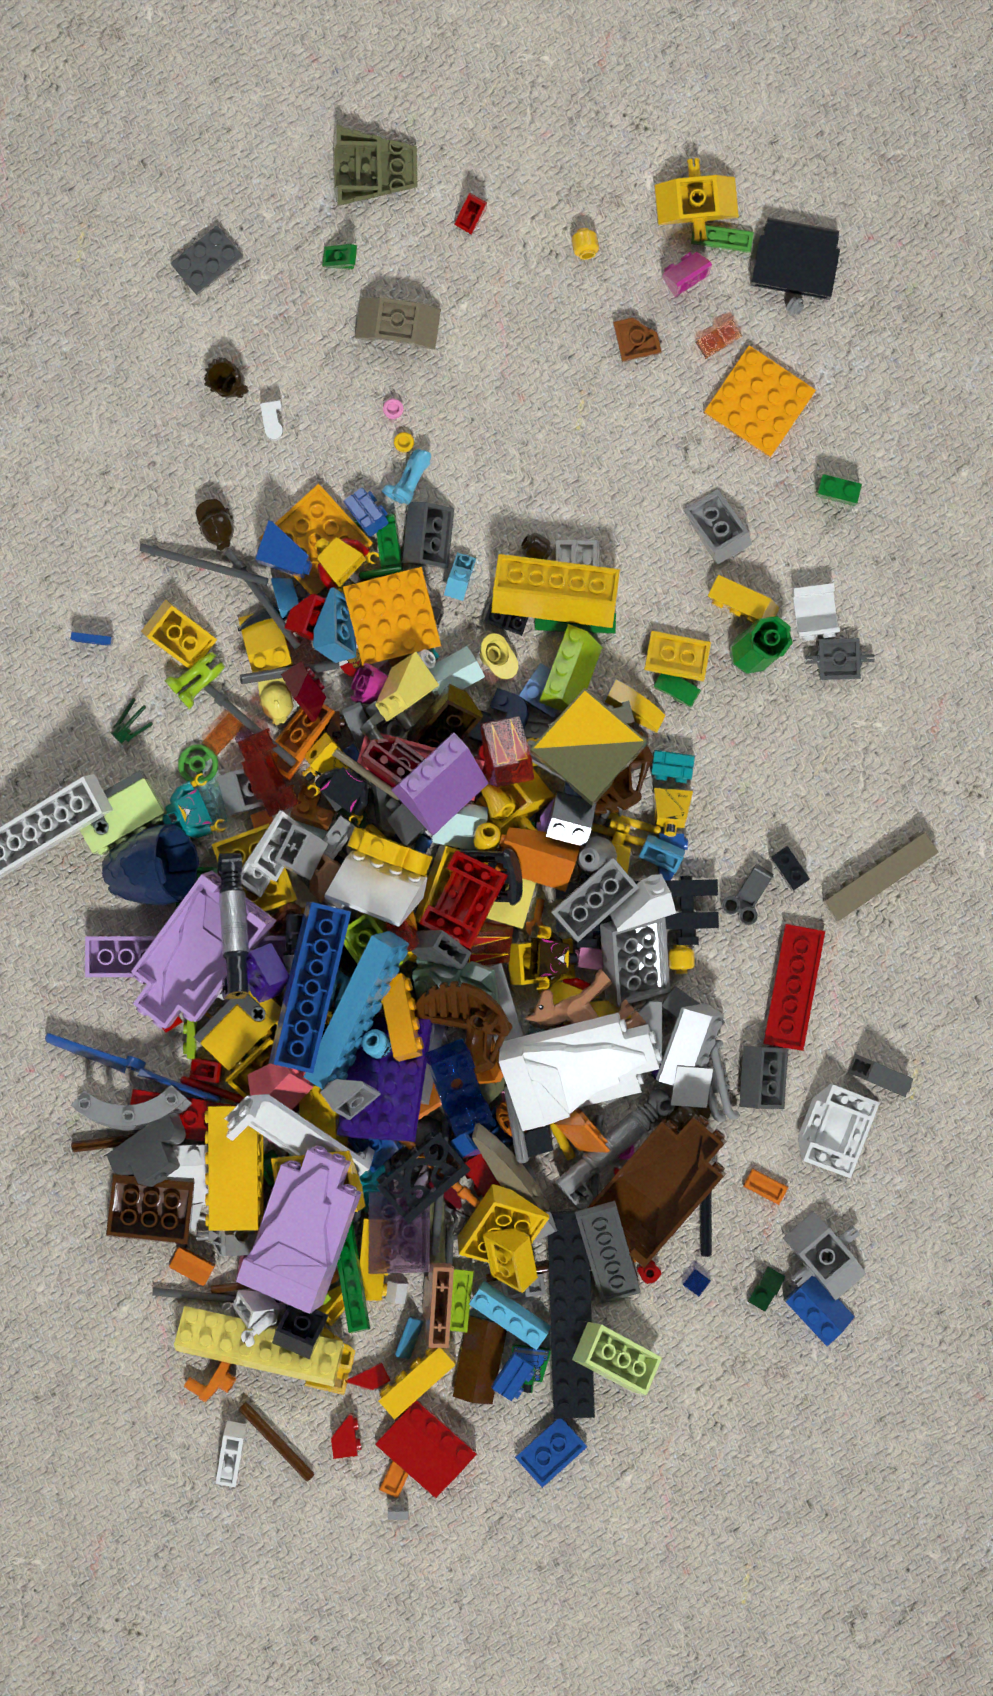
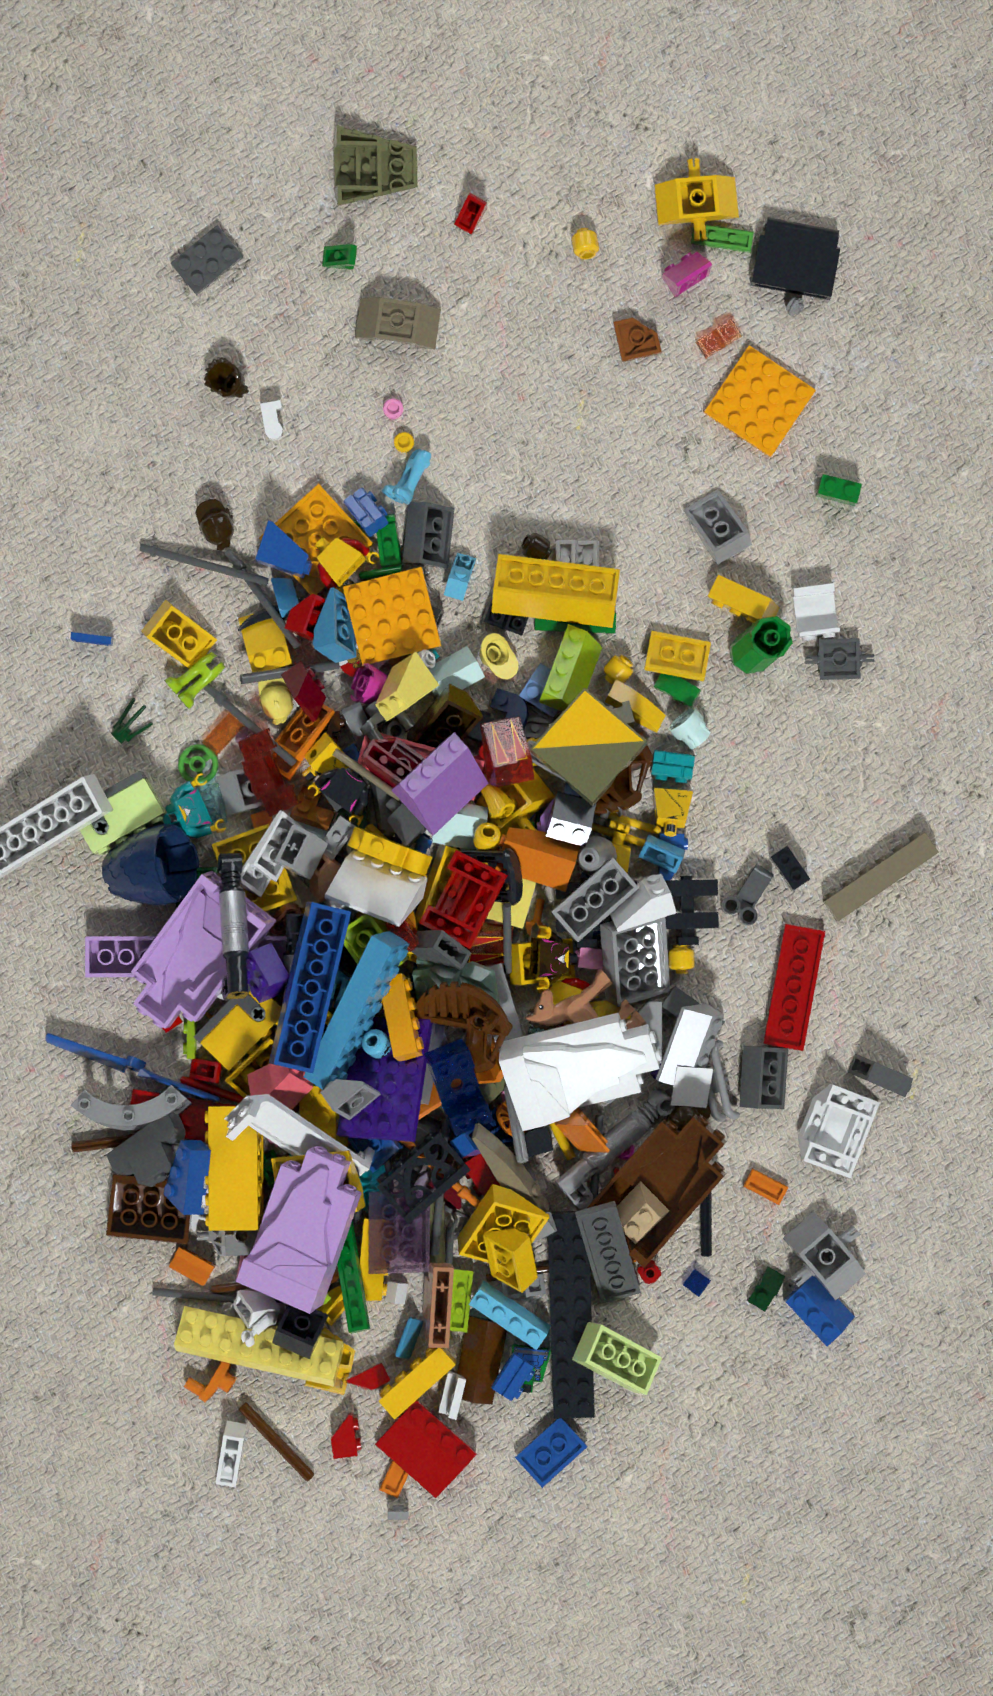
none -> blue wedge [163,1140,211,1215]
none -> white slope [436,1371,466,1419]
none -> dark grey bar [503,903,512,974]
none -> yellow head [604,654,633,685]
none -> tan slope [617,1182,669,1244]
none -> light aqua piece [668,707,711,749]

